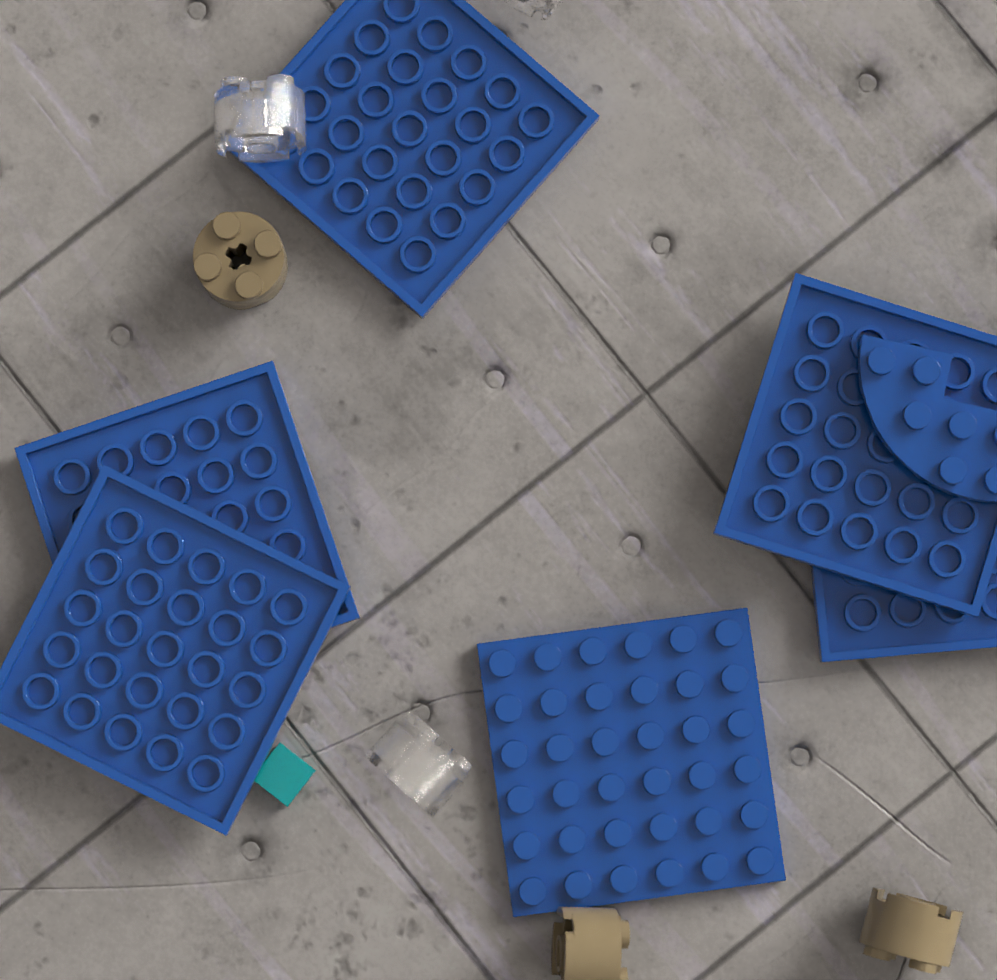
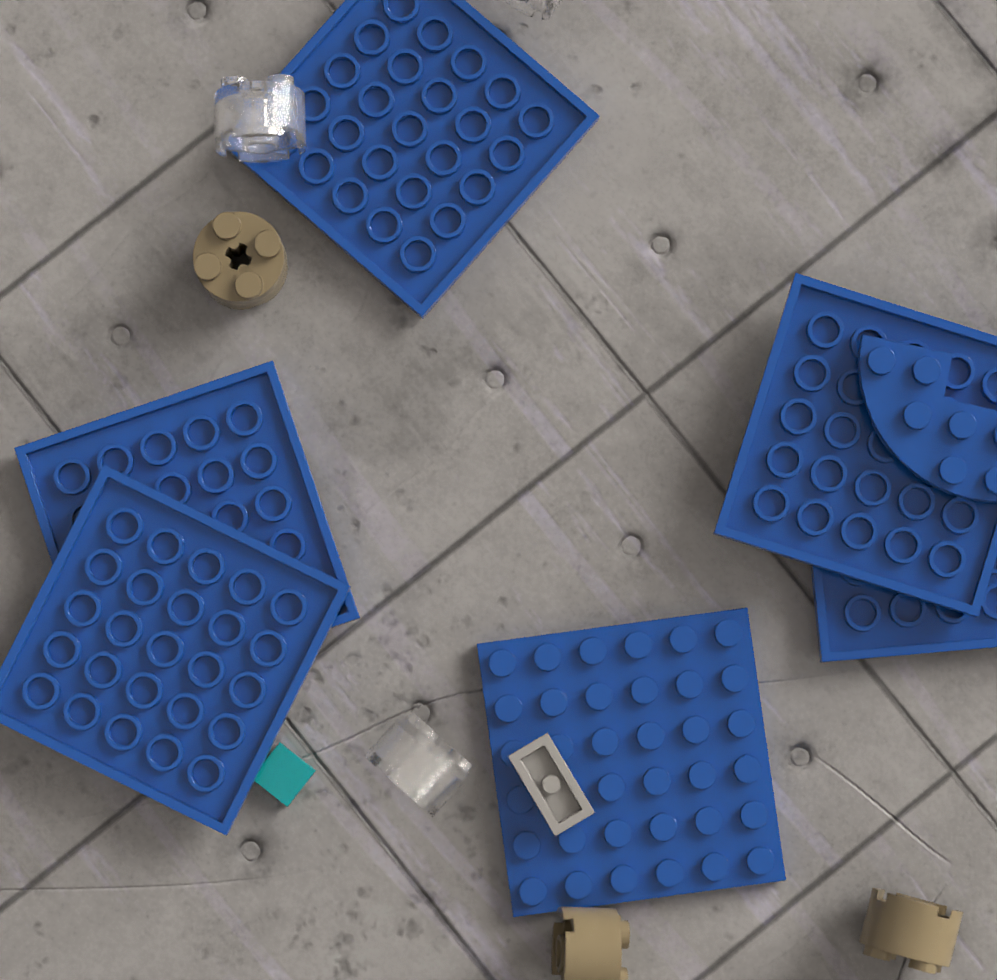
none -> light grey plate [508,733,595,836]

